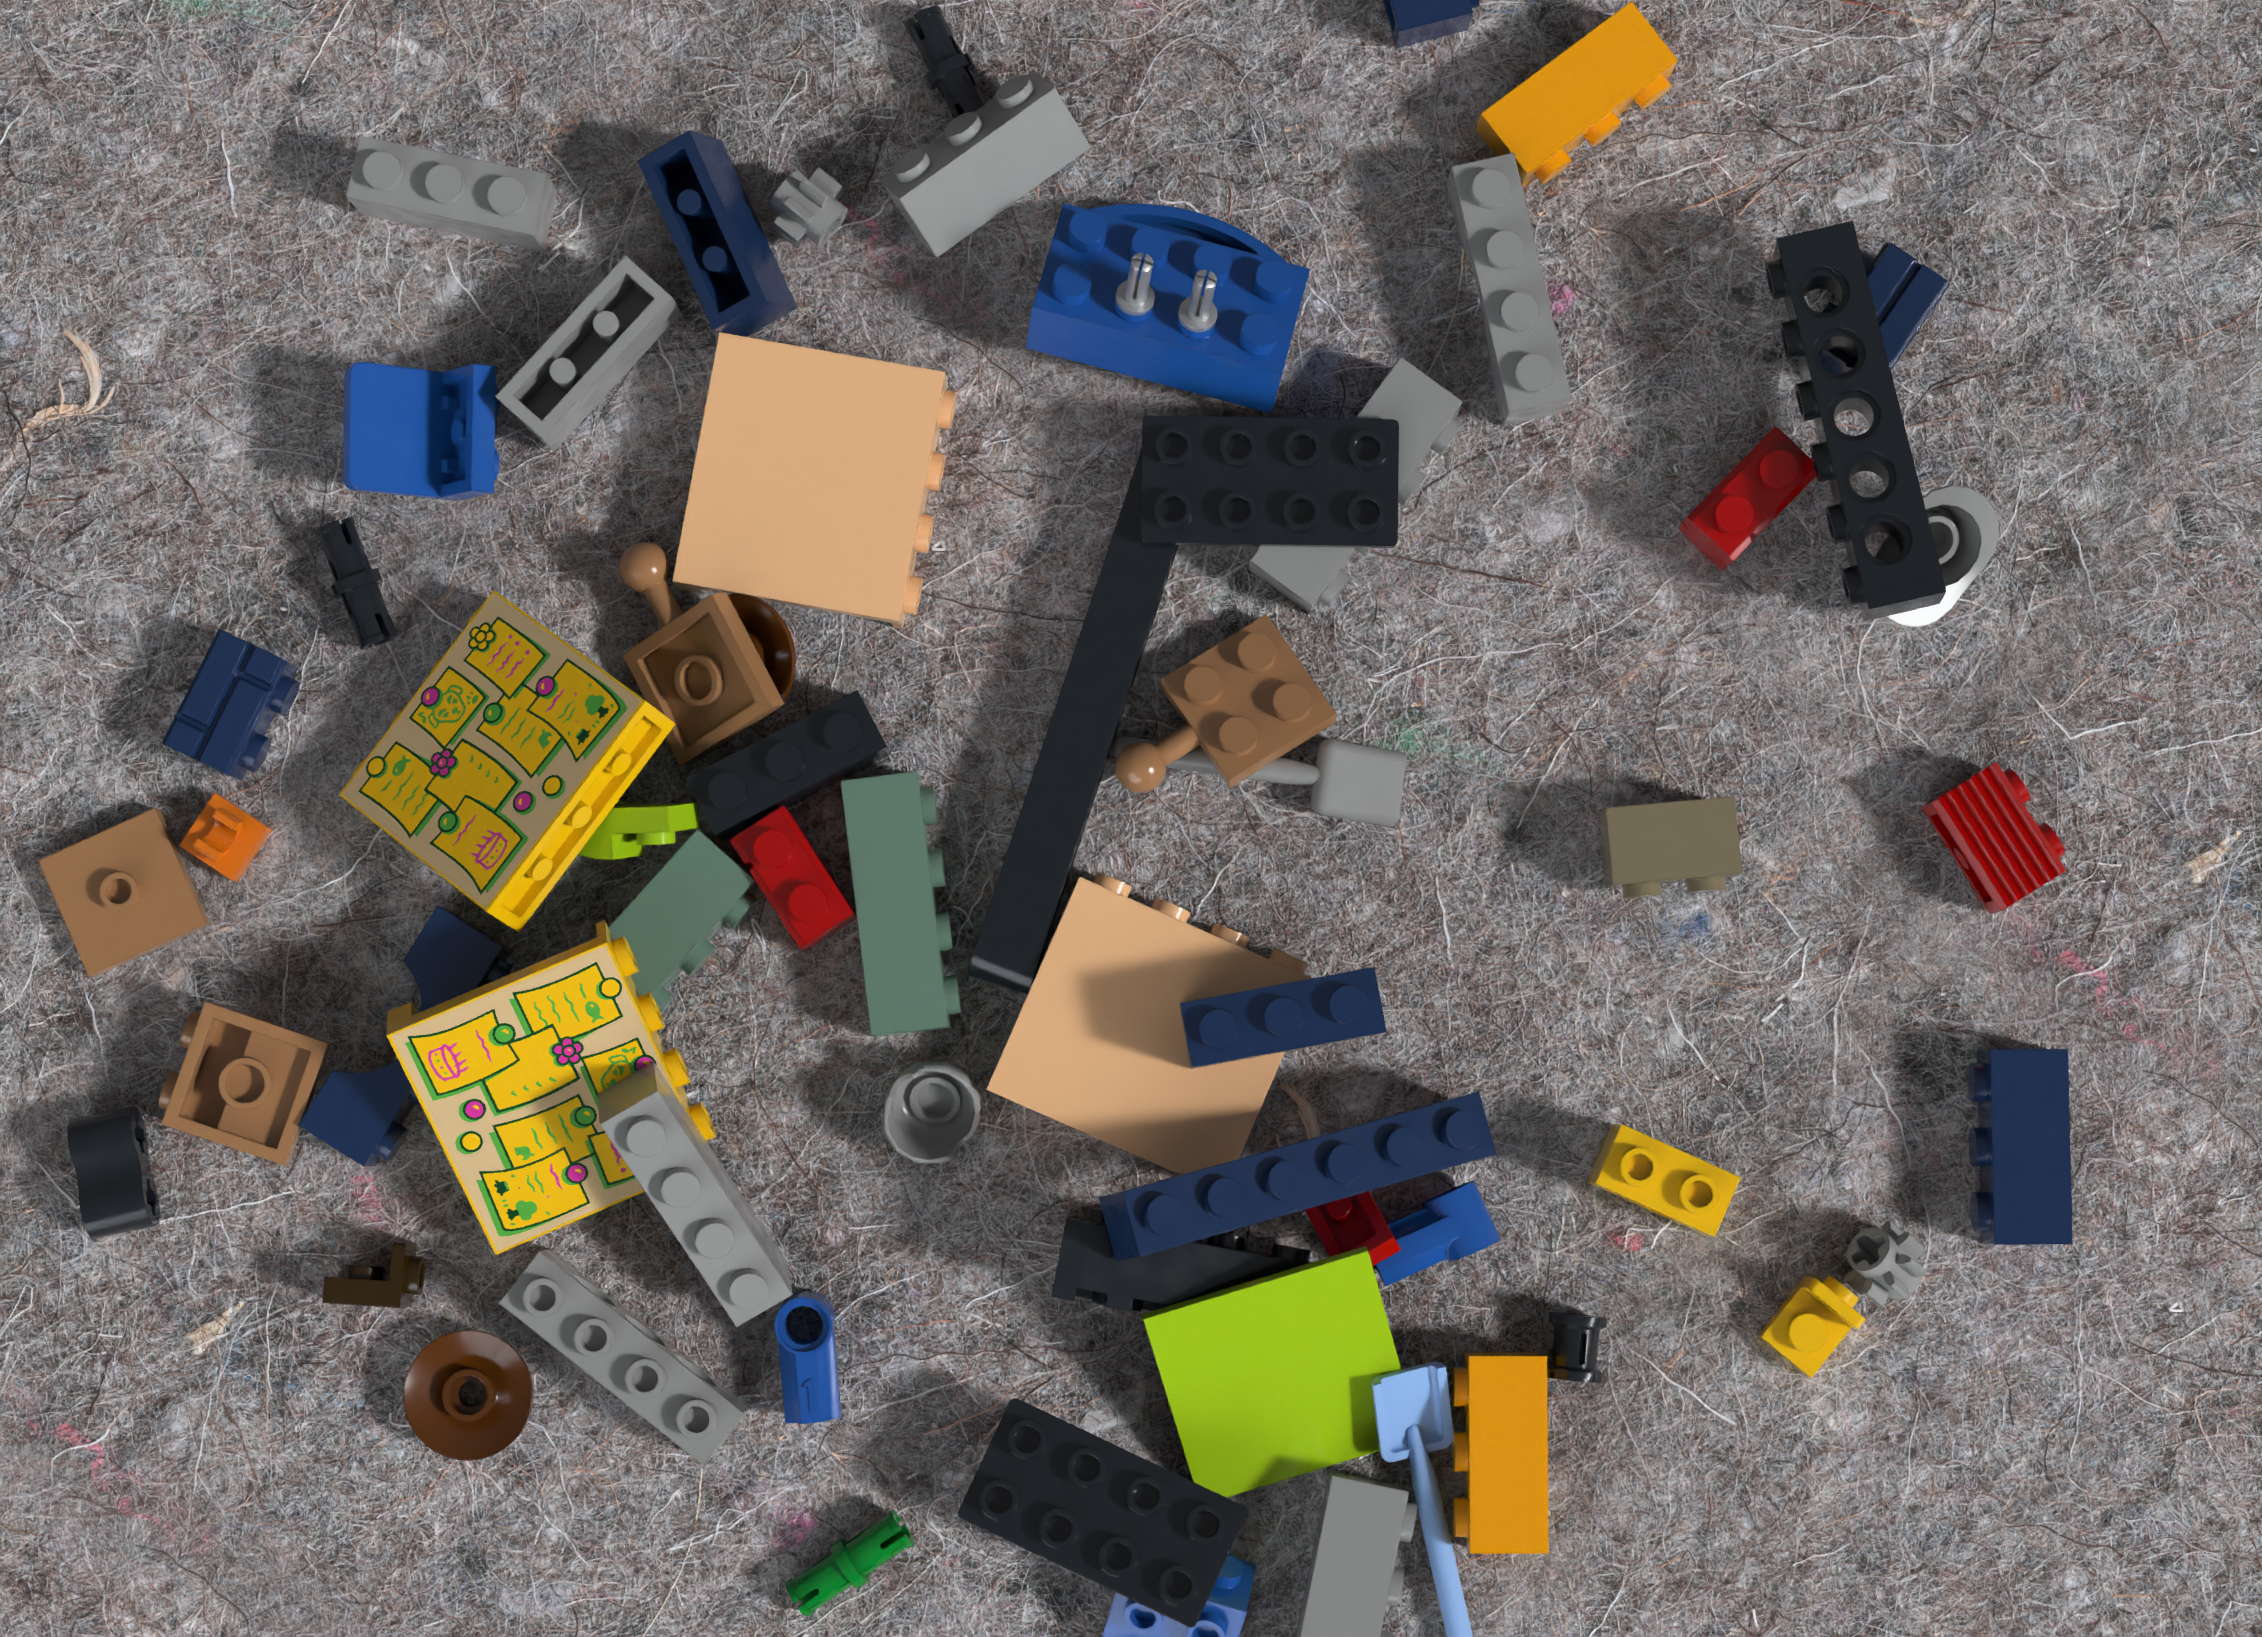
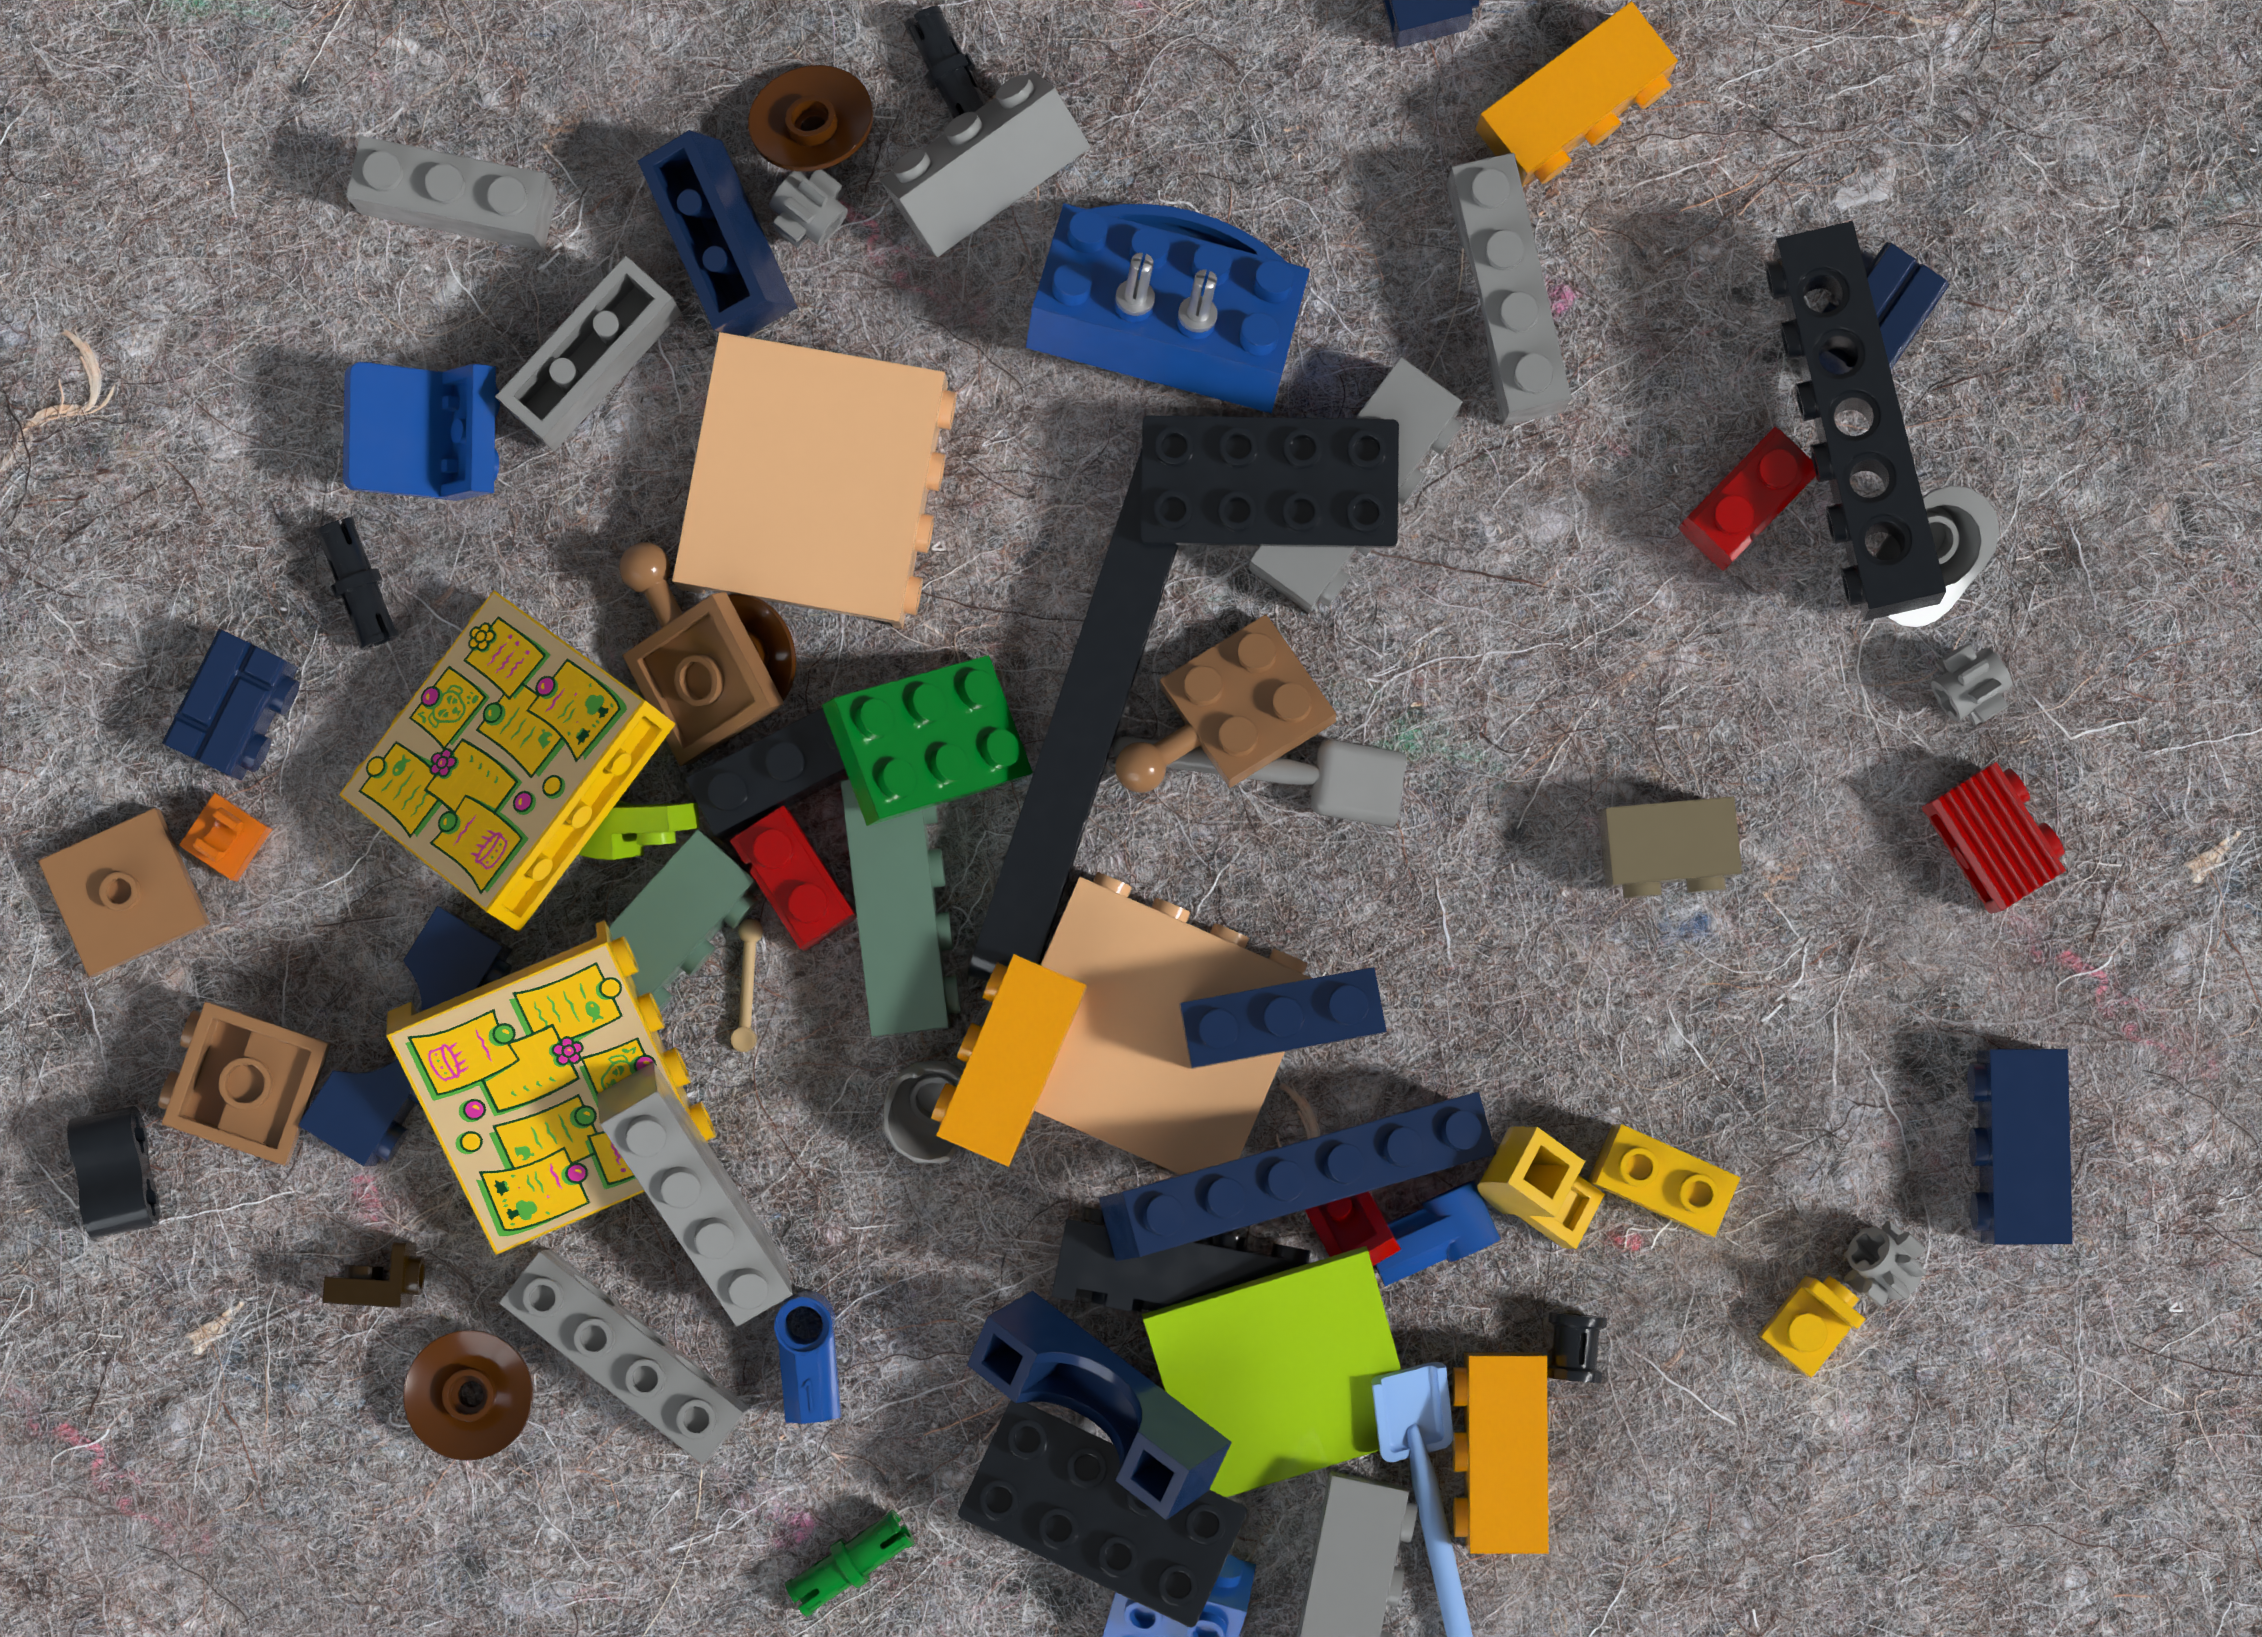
none -> tan hinge [731,919,763,1052]
none -> reddish brown dish [748,65,874,172]
none -> green plate [822,655,1033,826]
none -> light orange brick [931,954,1087,1167]
none -> dark blue arch [967,1290,1232,1520]
none -> yellow brick [1477,1126,1605,1249]
none -> light grey gear [1931,644,2013,725]

